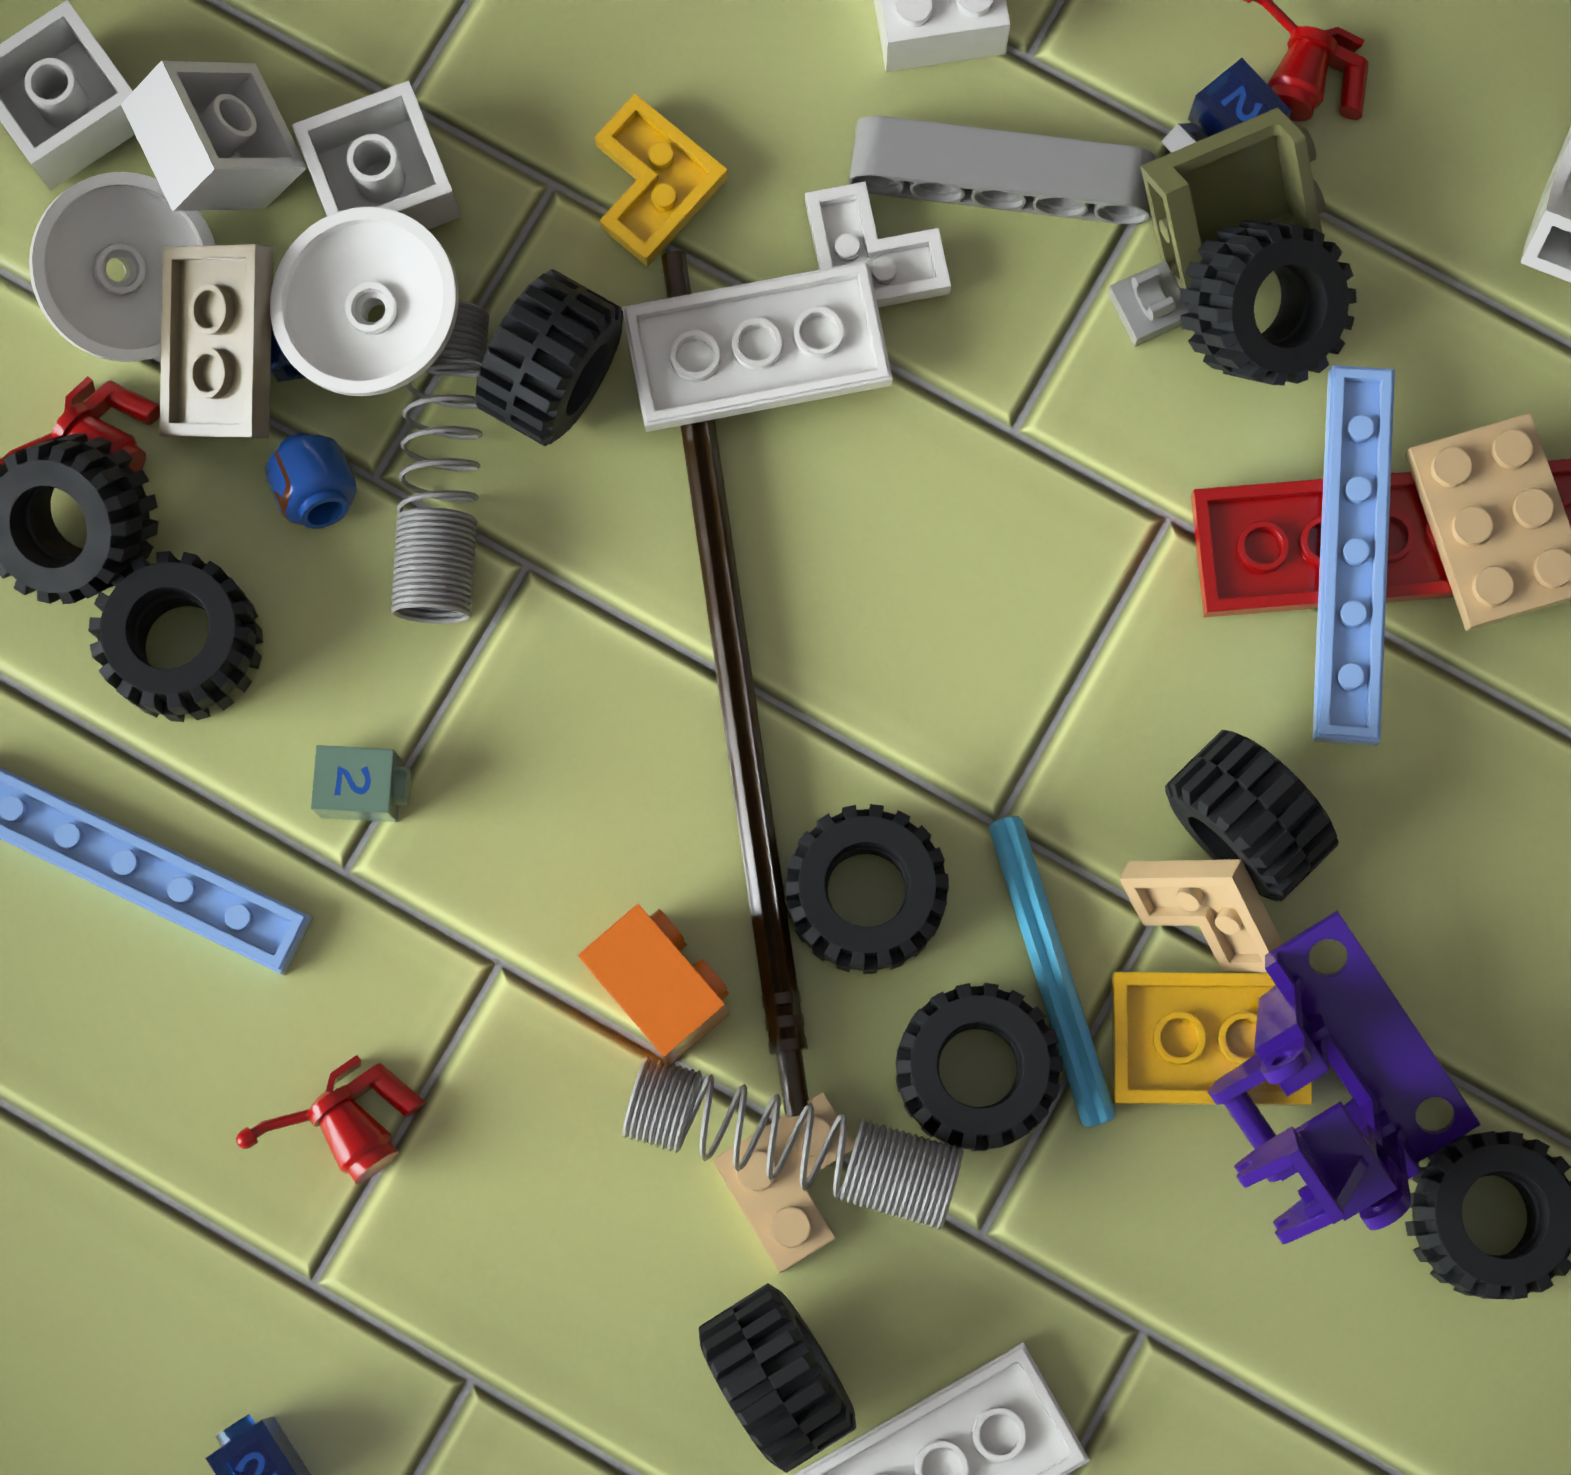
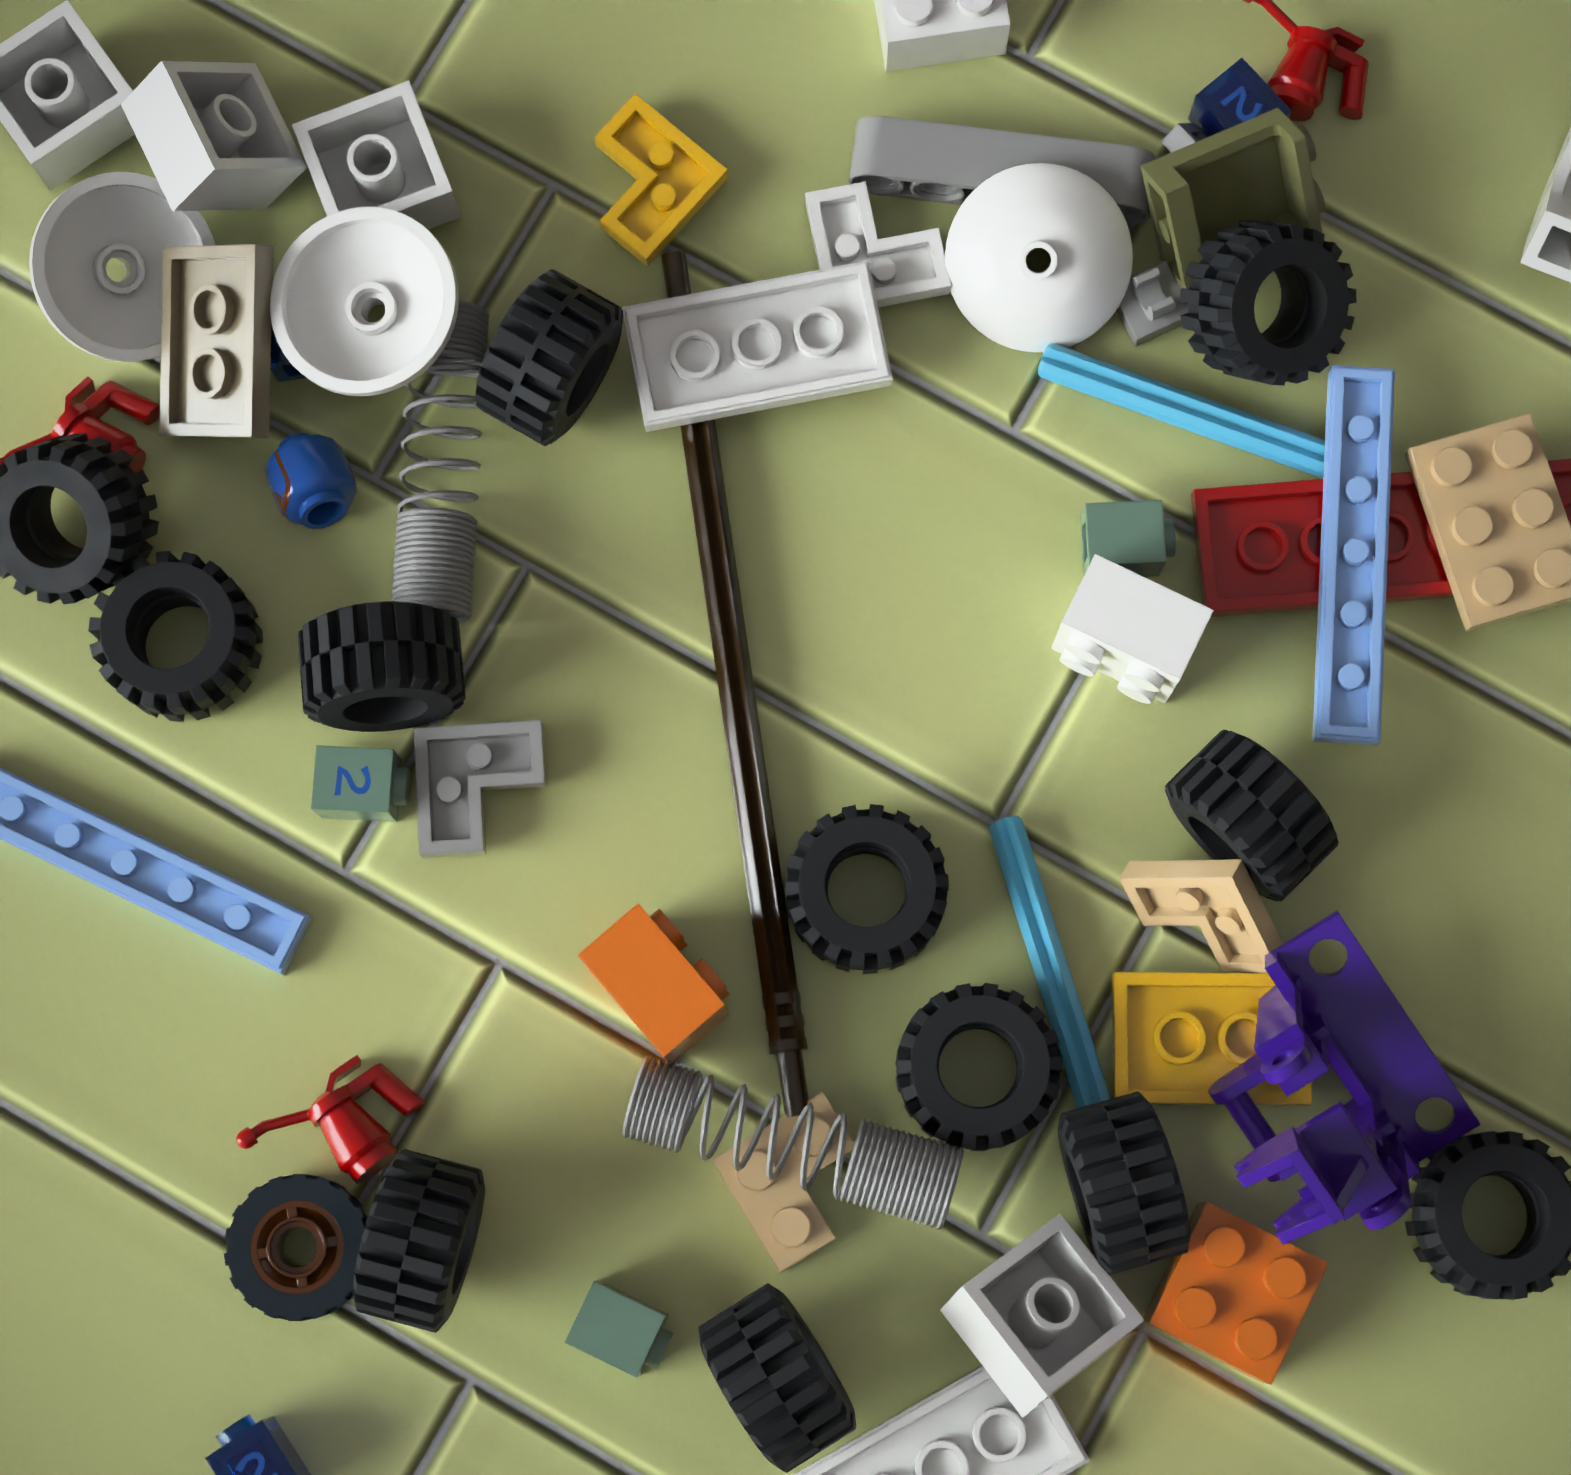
none -> black wheel [224,1174,368,1321]
none -> black tyre [298,601,466,732]
none -> black tyre [353,1149,485,1333]
none -> light grey plate [414,720,547,858]
none -> sand green brick [564,1281,673,1378]
none -> white brick [940,1213,1144,1418]
none -> white dish [945,163,1133,352]
none -> medium azure axle [1038,343,1325,478]
none -> white brick [1051,554,1214,704]
none -> black tyre [1058,1091,1191,1275]
none -> sand green brick [1080,500,1176,577]
none -> orange brick [1142,1202,1328,1385]

